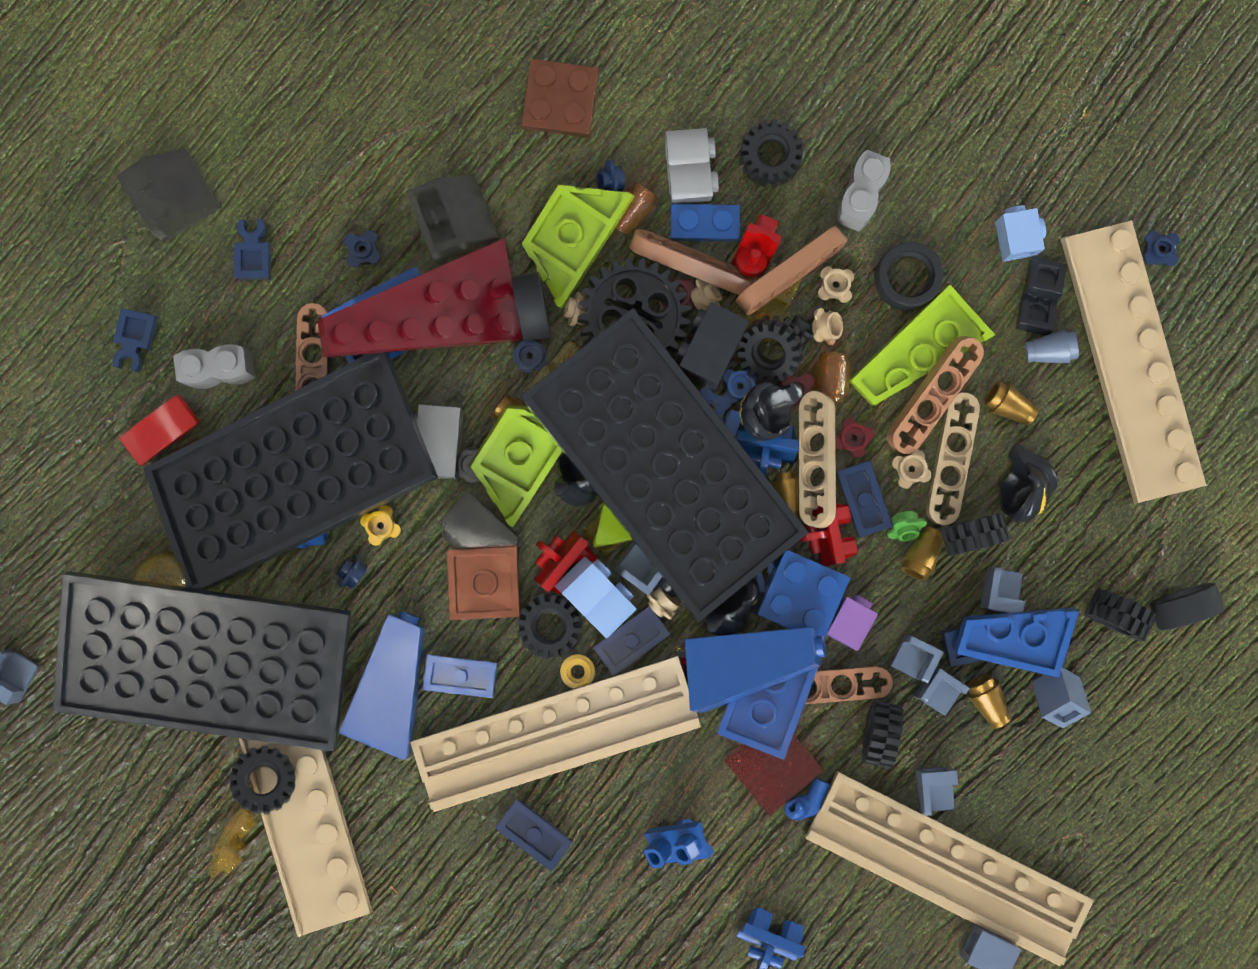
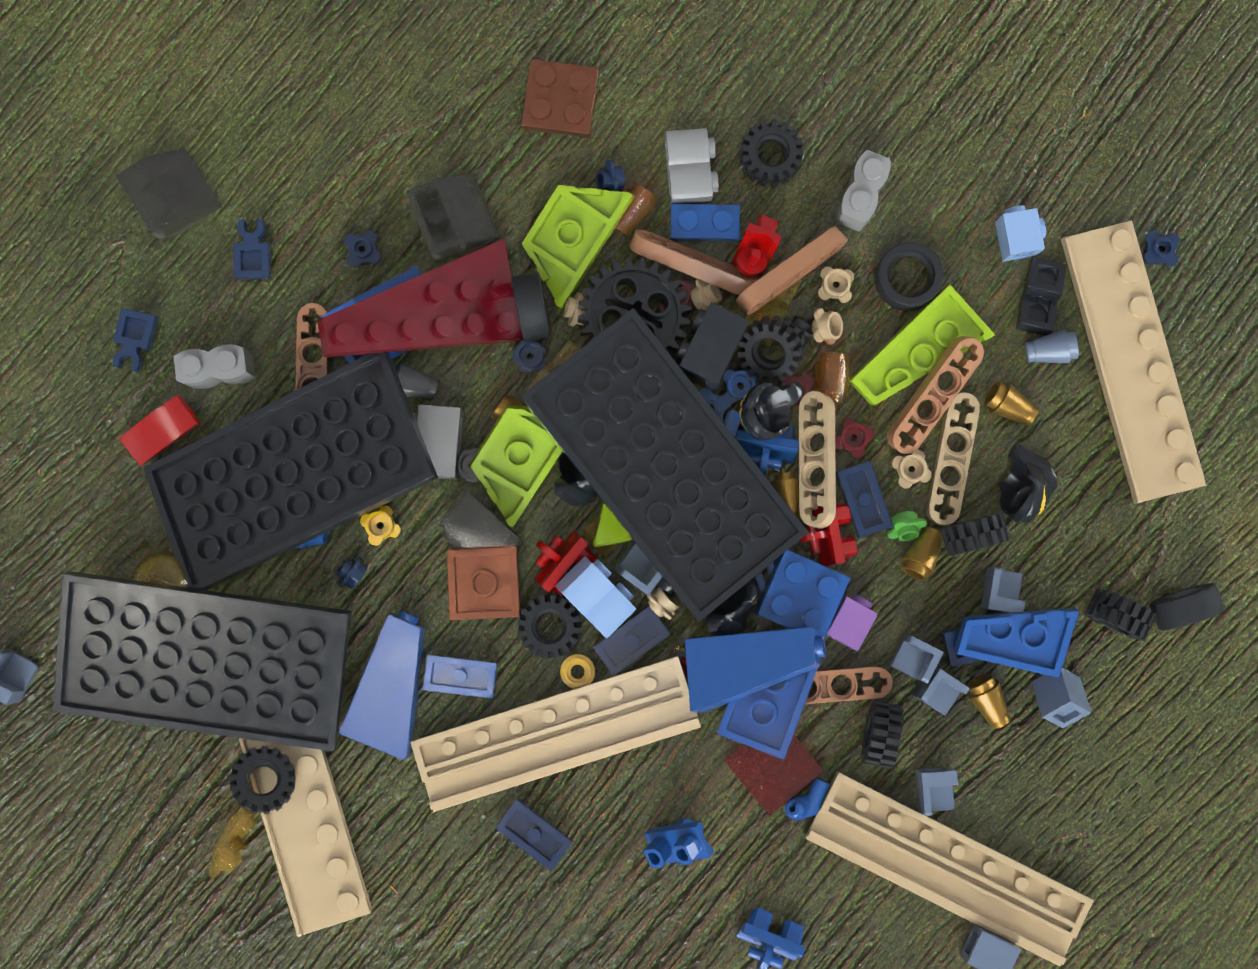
none -> dark grey cone [394,363,439,399]

